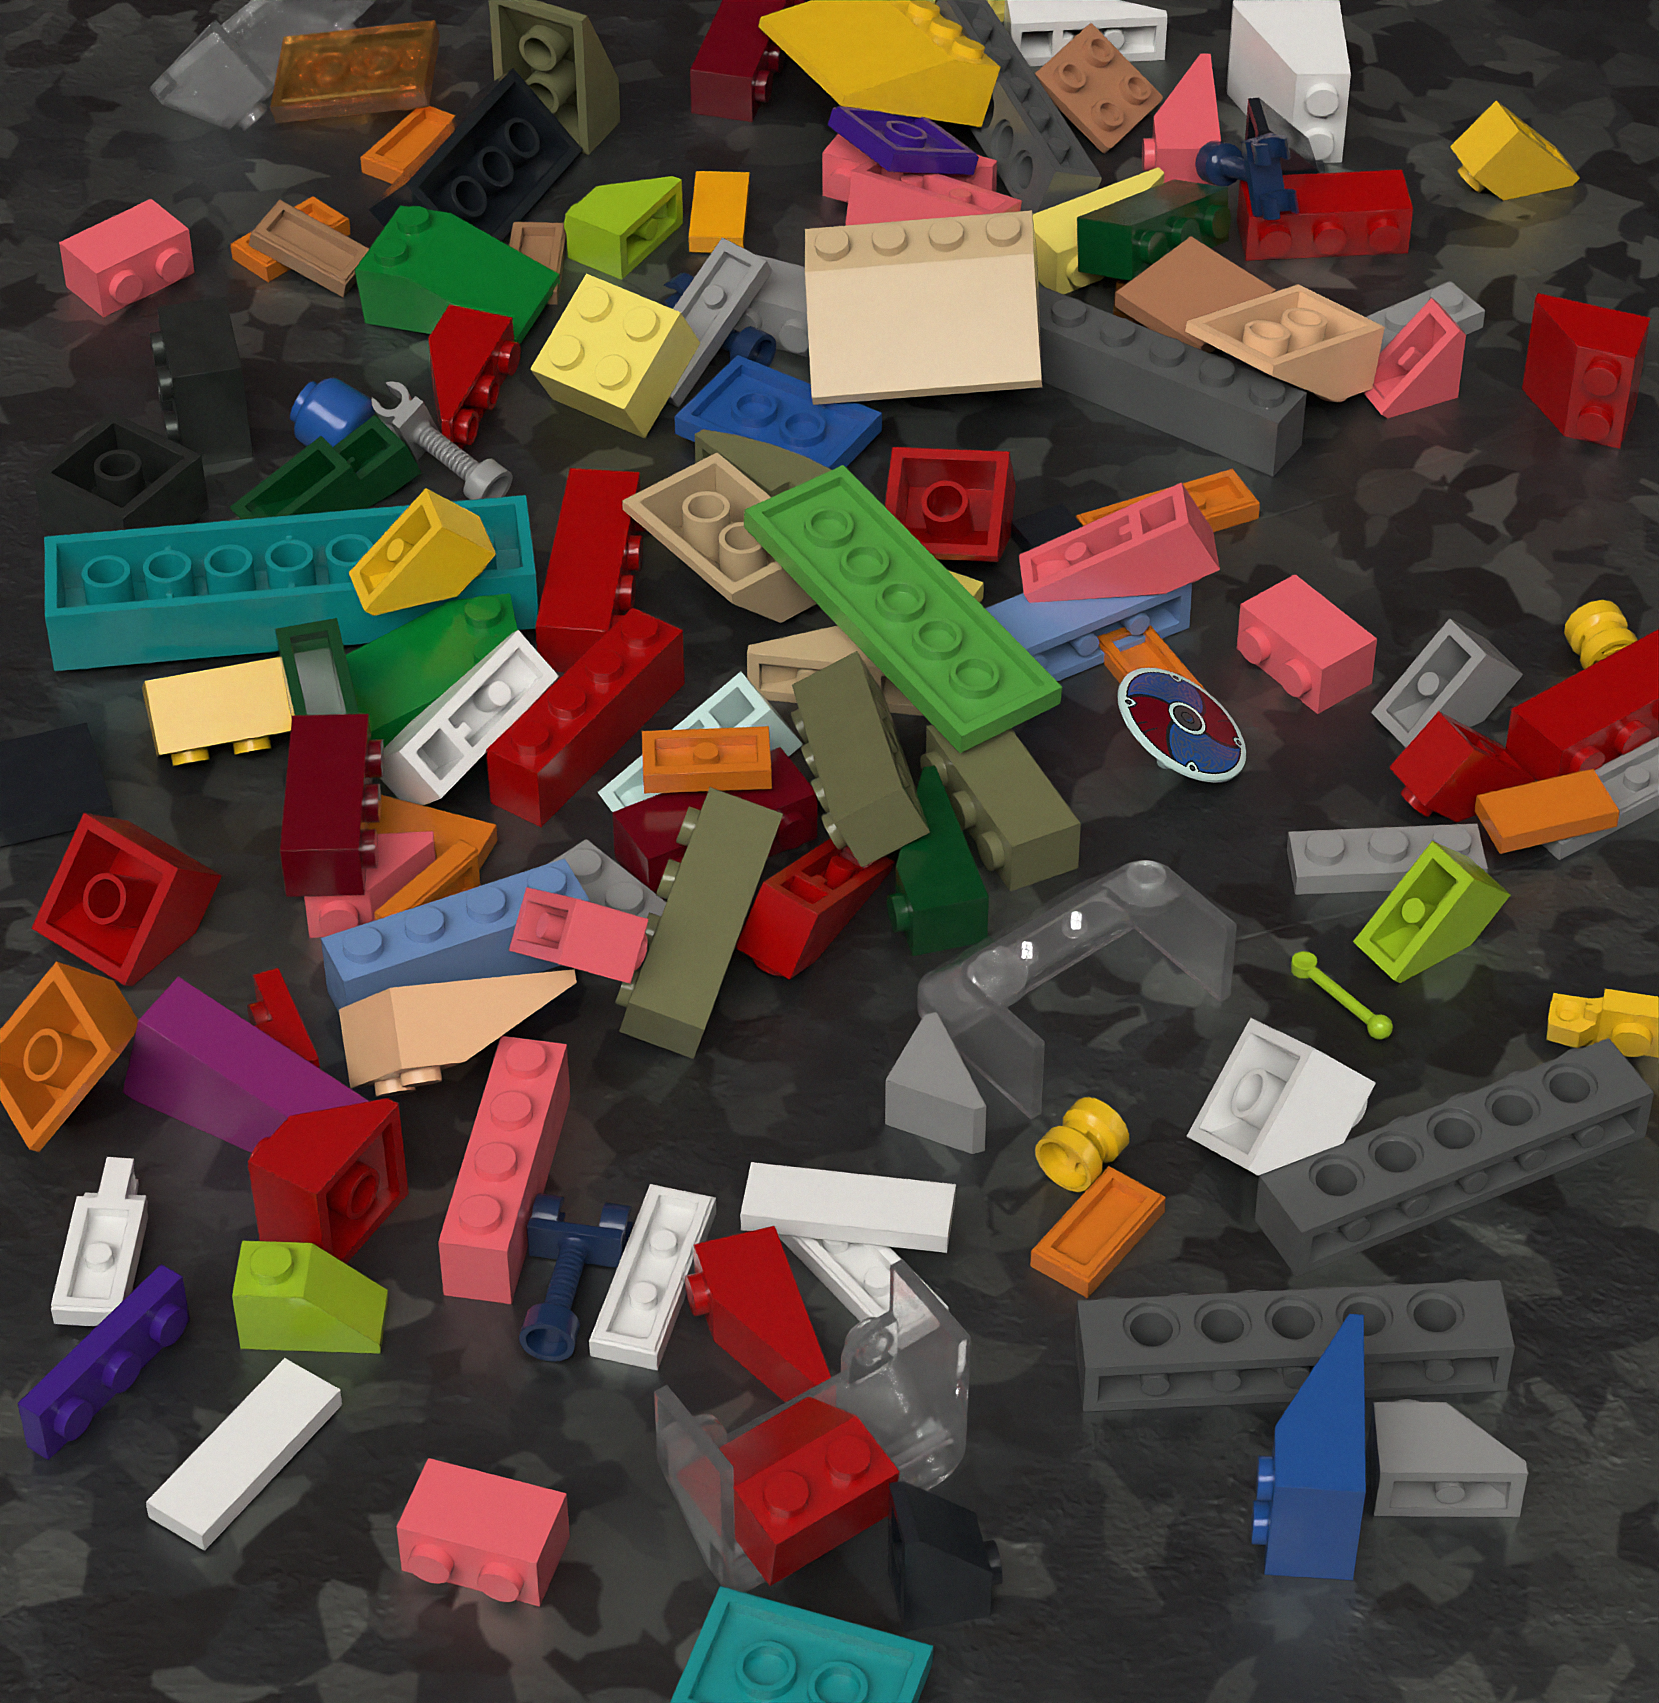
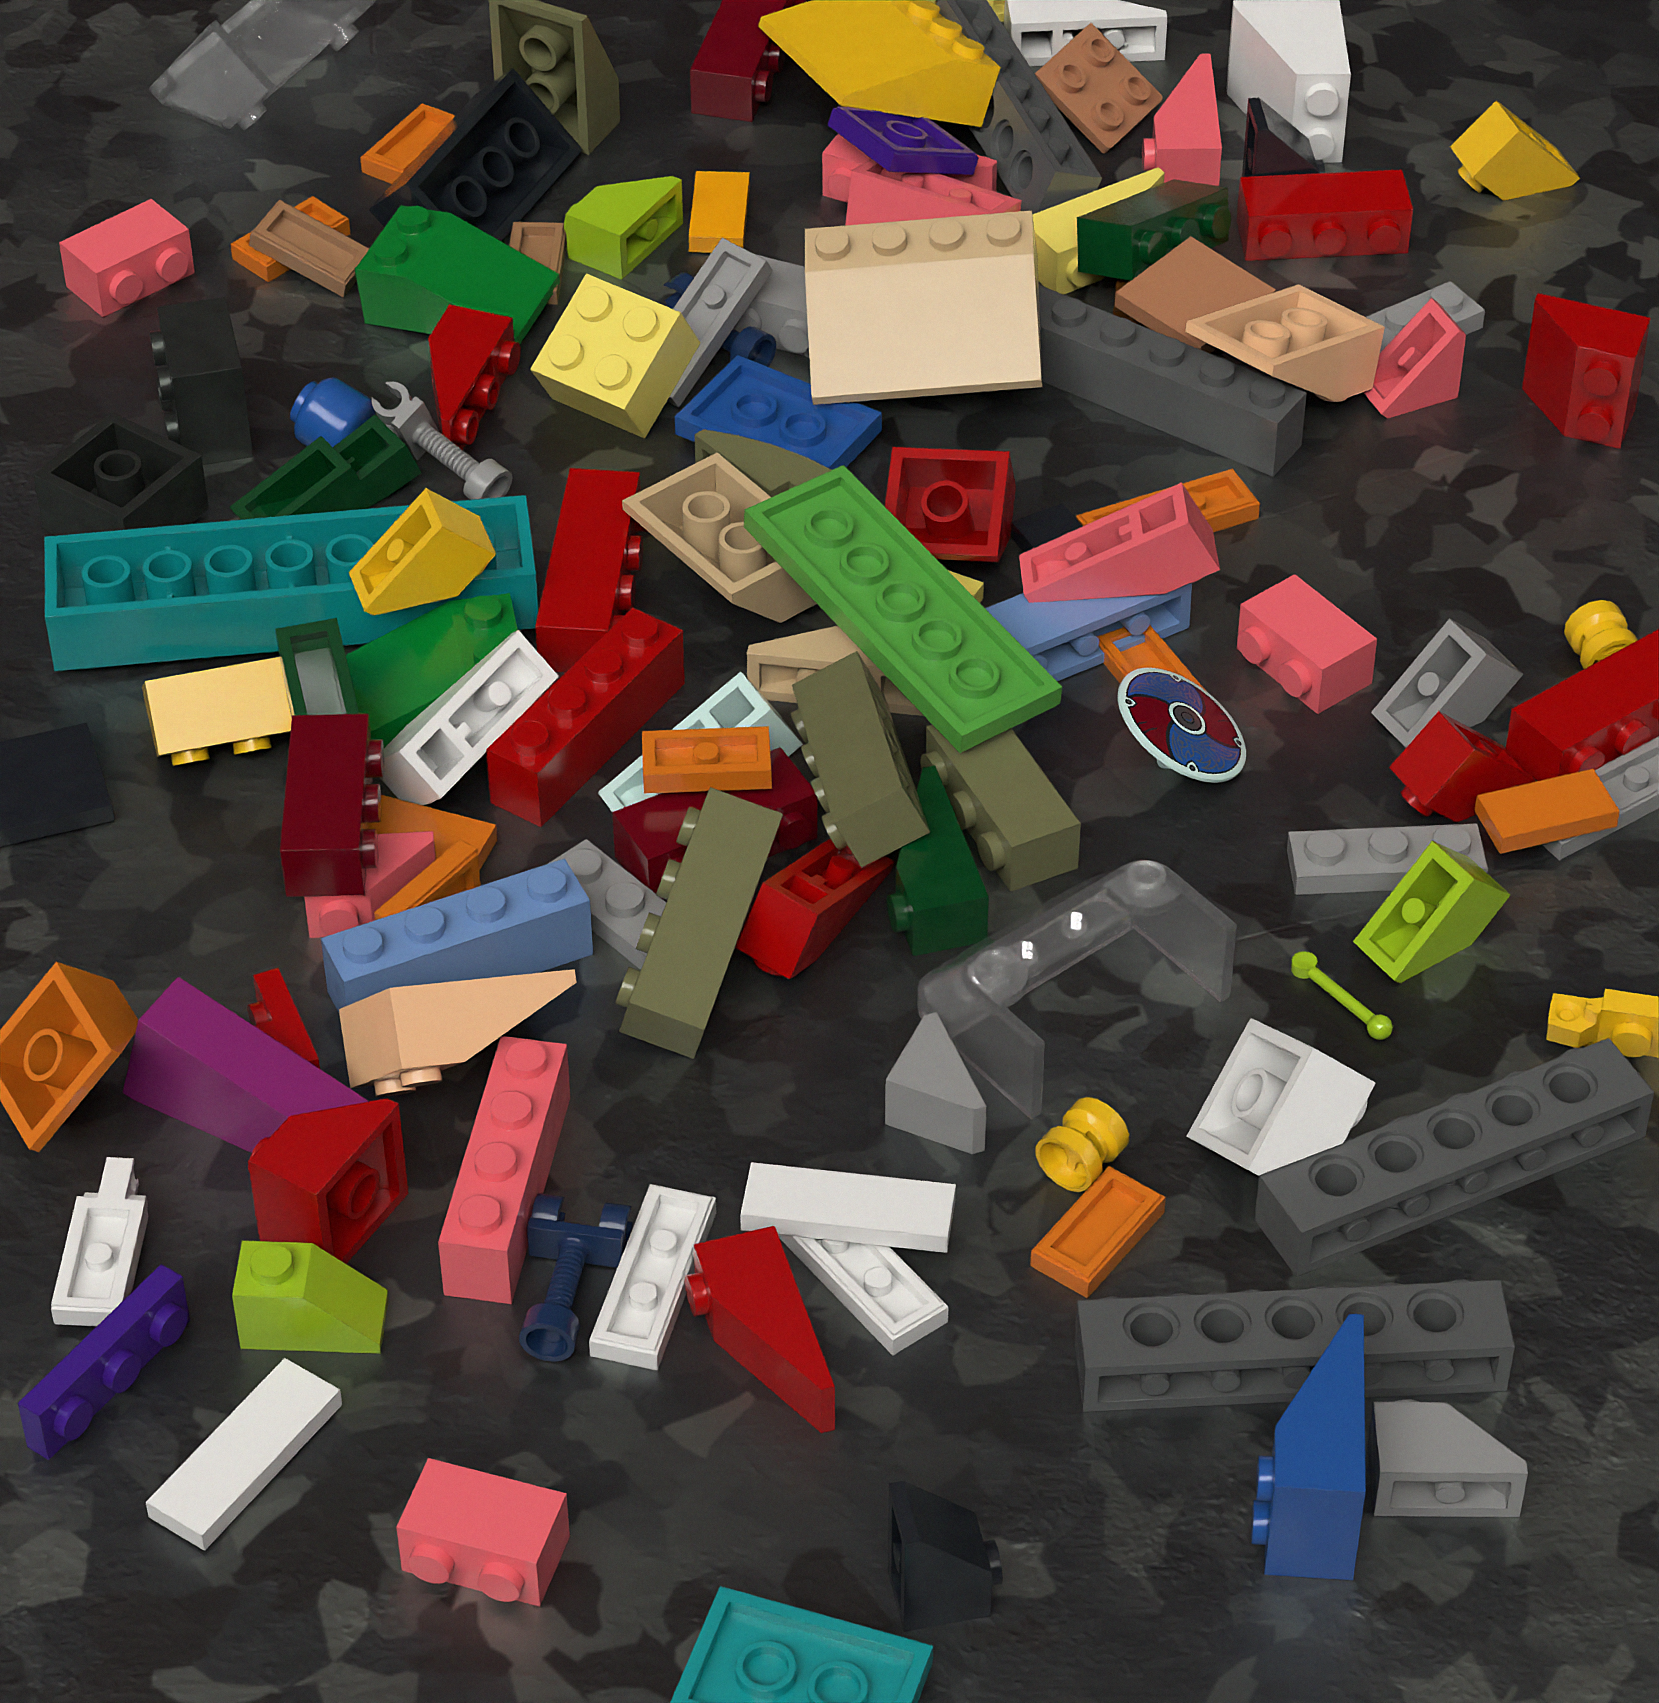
red slope [31,813,222,986] -> none
clear orange plate [270,20,440,123] -> none
coral brick [509,887,649,984] -> none
clear windscreen [654,1259,971,1592] -> none
red slope [686,1396,900,1586] -> none
dark blue bar [1195,133,1299,220] -> none

